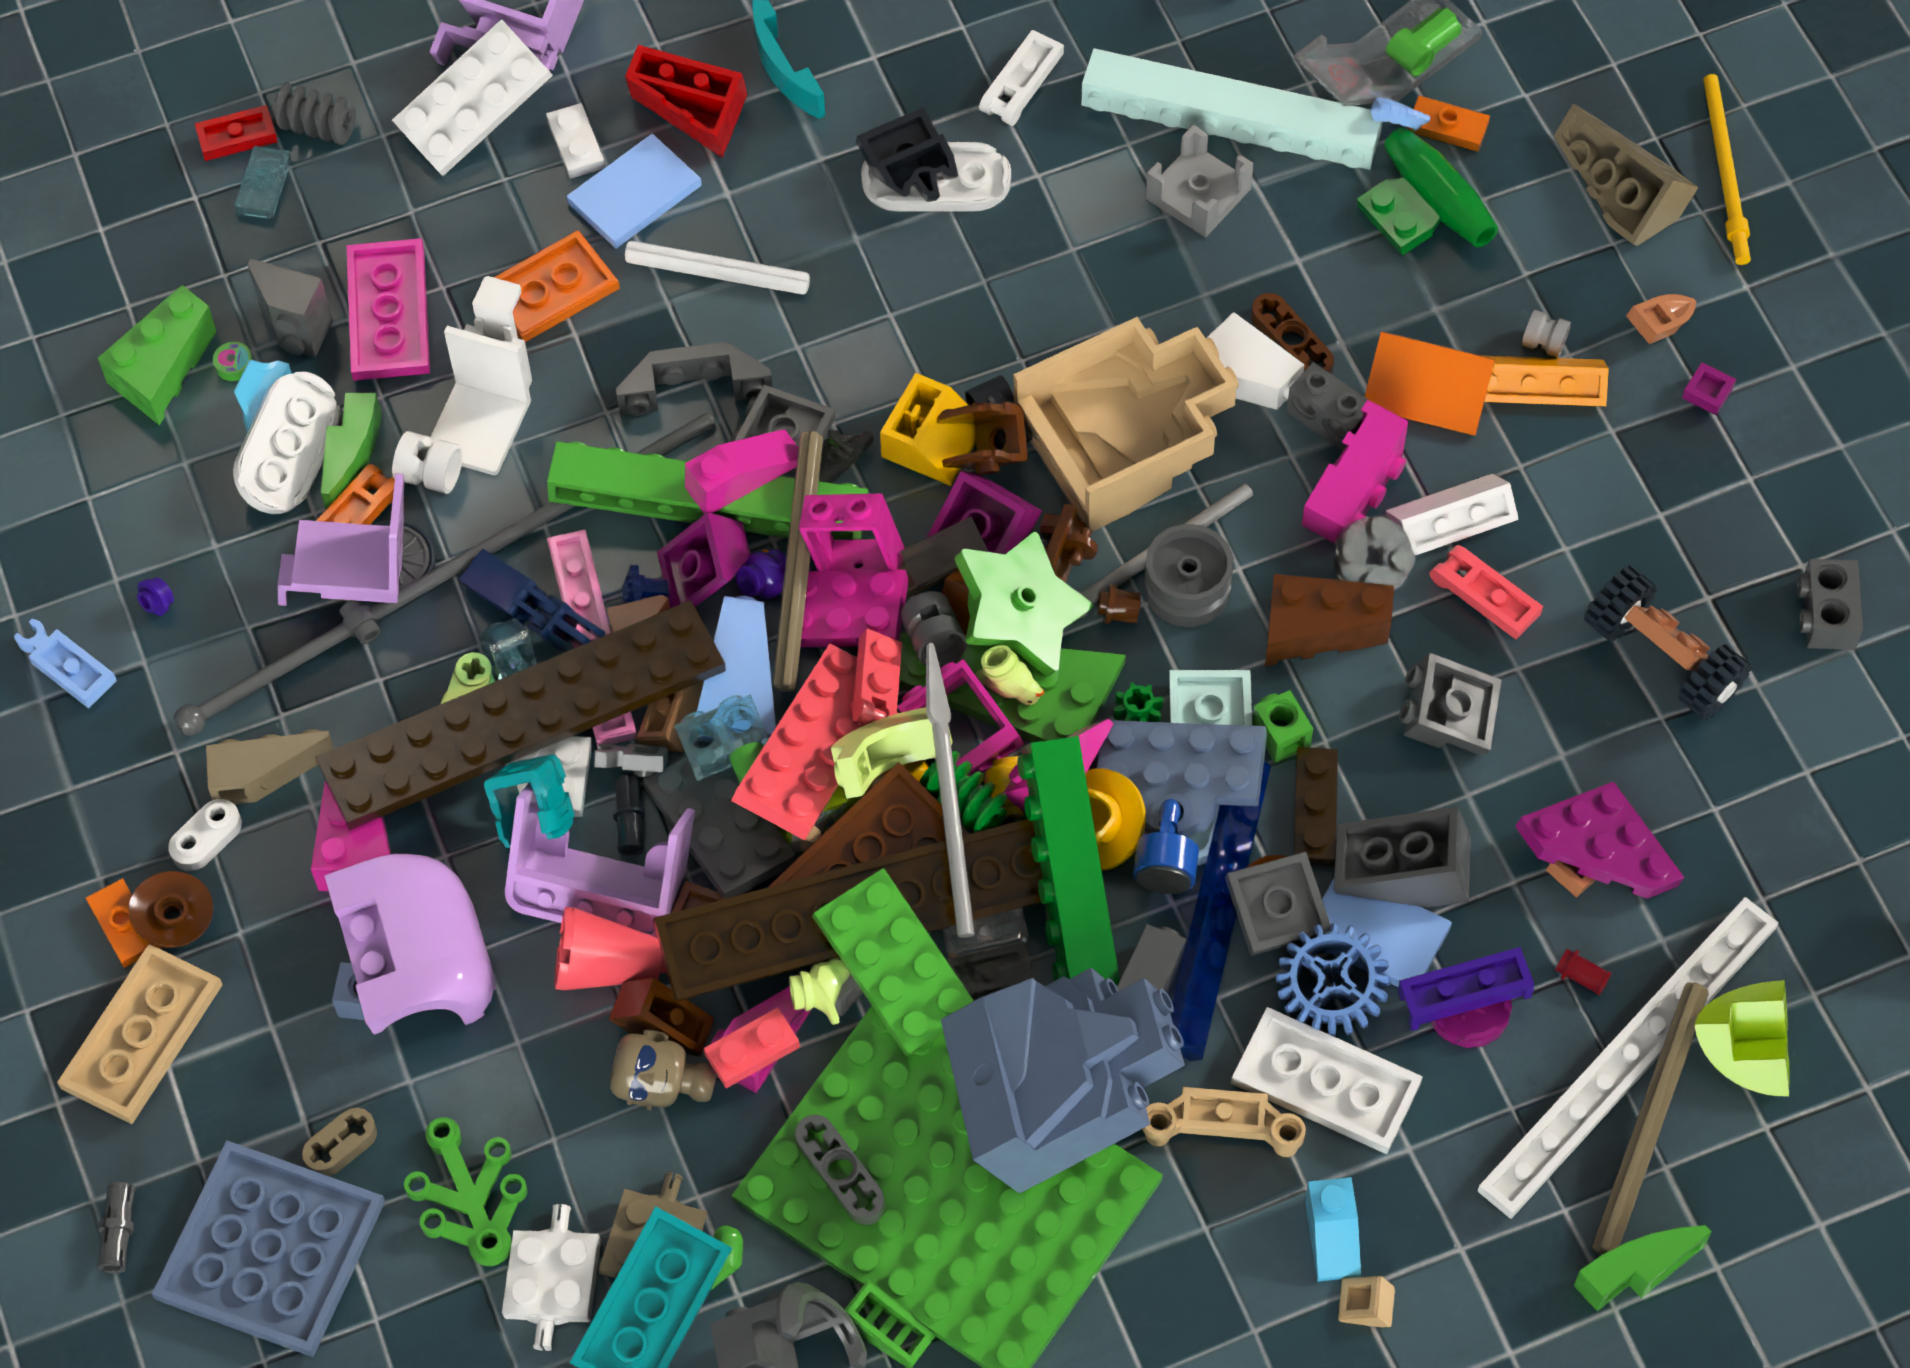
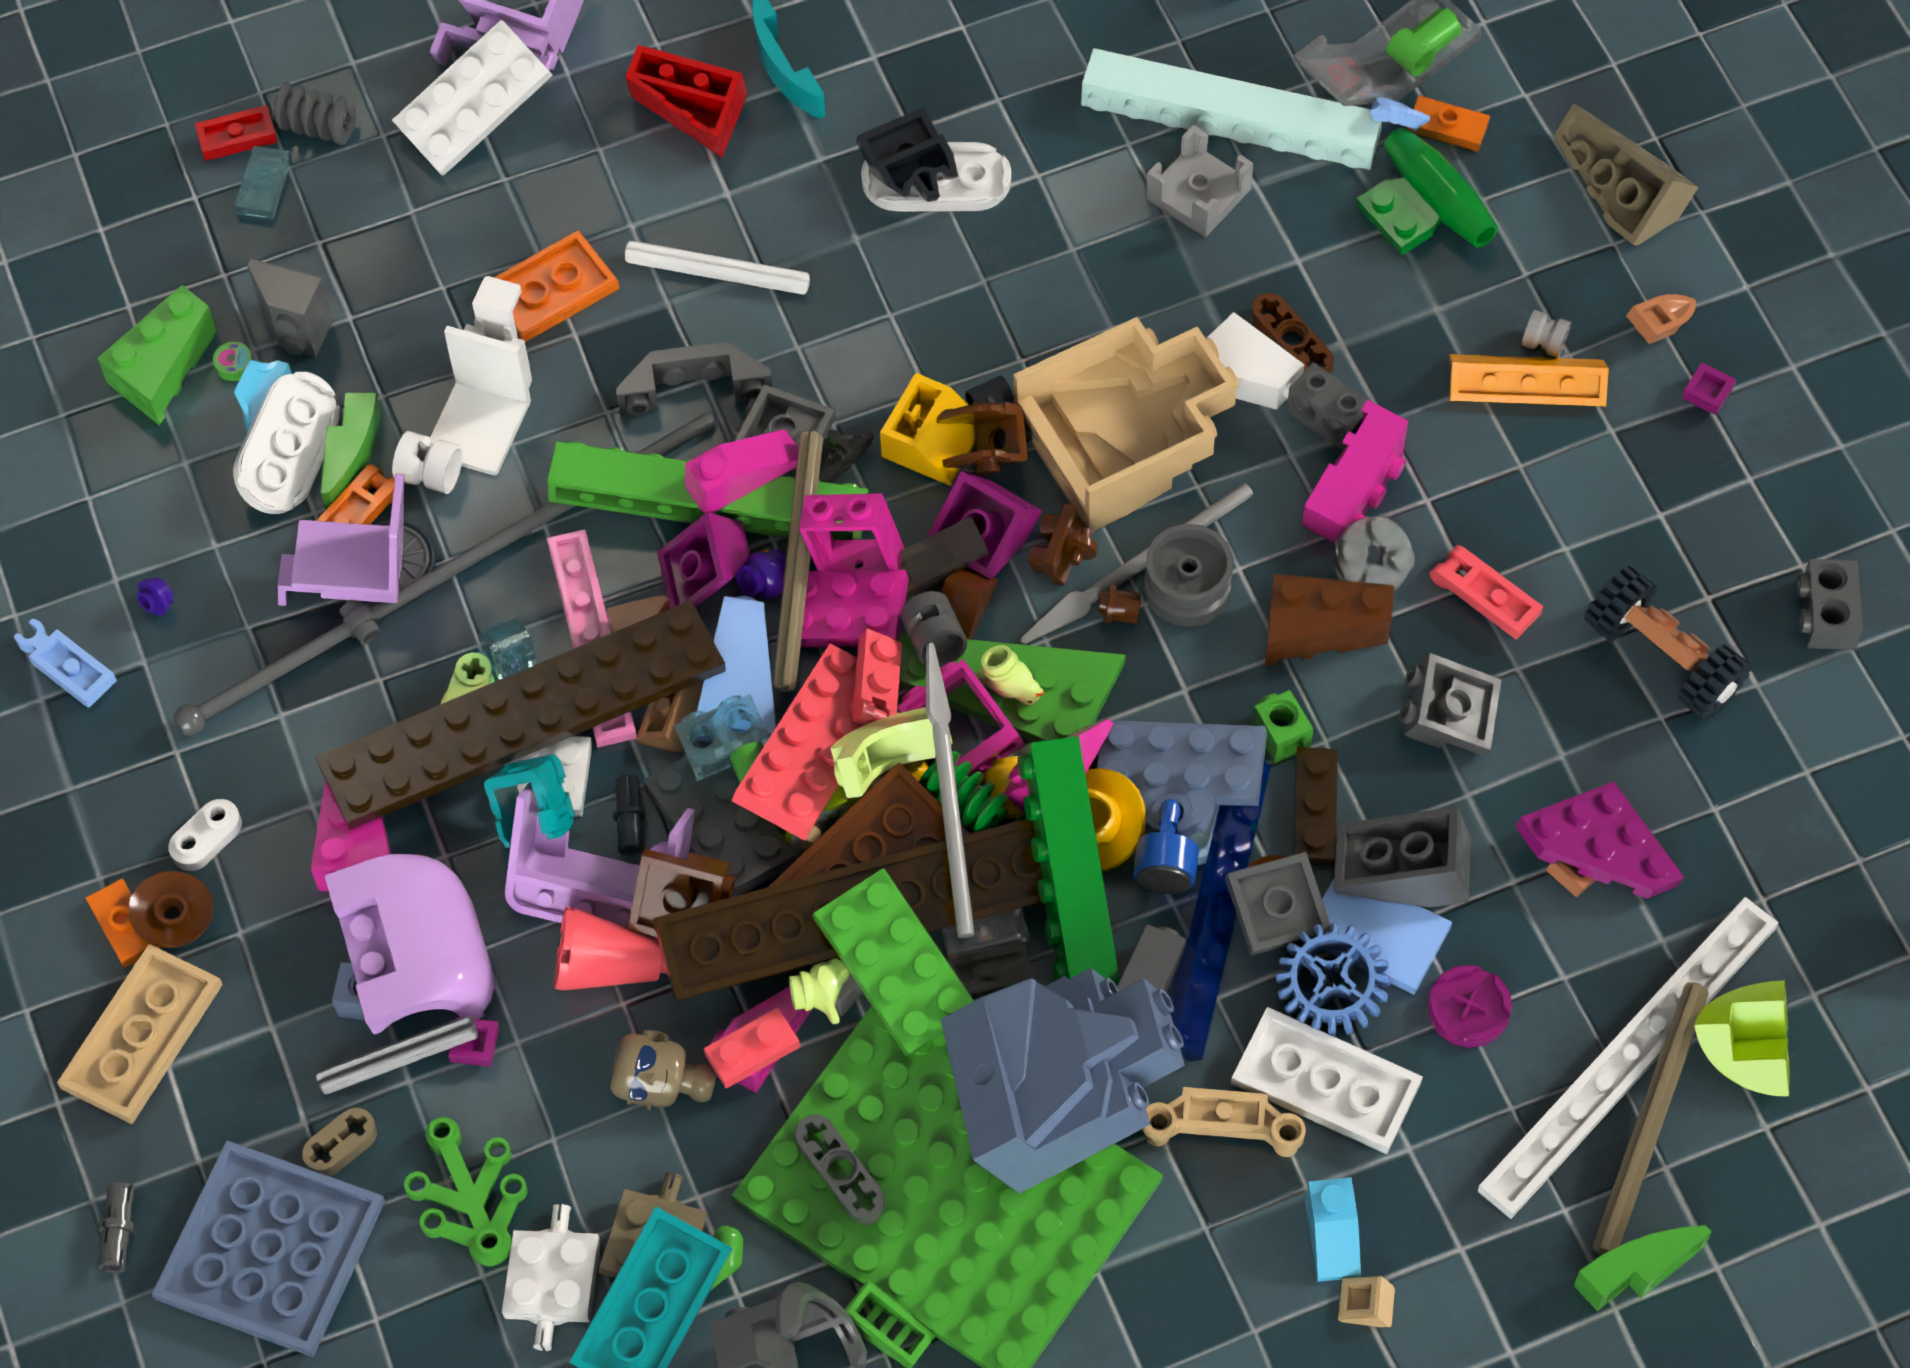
dark tan slope [206,729,335,805] -> none
dark pink plate [346,238,430,381] -> none
dark blue arm [459,548,606,653] -> none
white plate [546,103,605,179] -> none
light blue tile [566,134,702,249] -> none
dark grey plate [595,744,668,777] -> none
reddish brown slope [609,978,714,1056] -> none
clear blue brick [622,565,669,604] -> none
plate [954,532,1094,677] -> none
white plate [979,30,1064,126] -> none
green gear [1113,682,1163,722] -> none
light aqua plate [1169,670,1252,726] -> none
orange tile [1364,331,1495,436] -> none
white panel [1386,474,1519,557] -> none
dark purple container [1398,947,1534,1031] -> none
dark red pin [1555,949,1612,996] -> none
yellow bar [1703,74,1751,265] -> none
none -> axle [316,1015,478,1094]
none -> magenta plate [448,1017,499,1067]
none -> reddish brown plate [628,849,736,937]

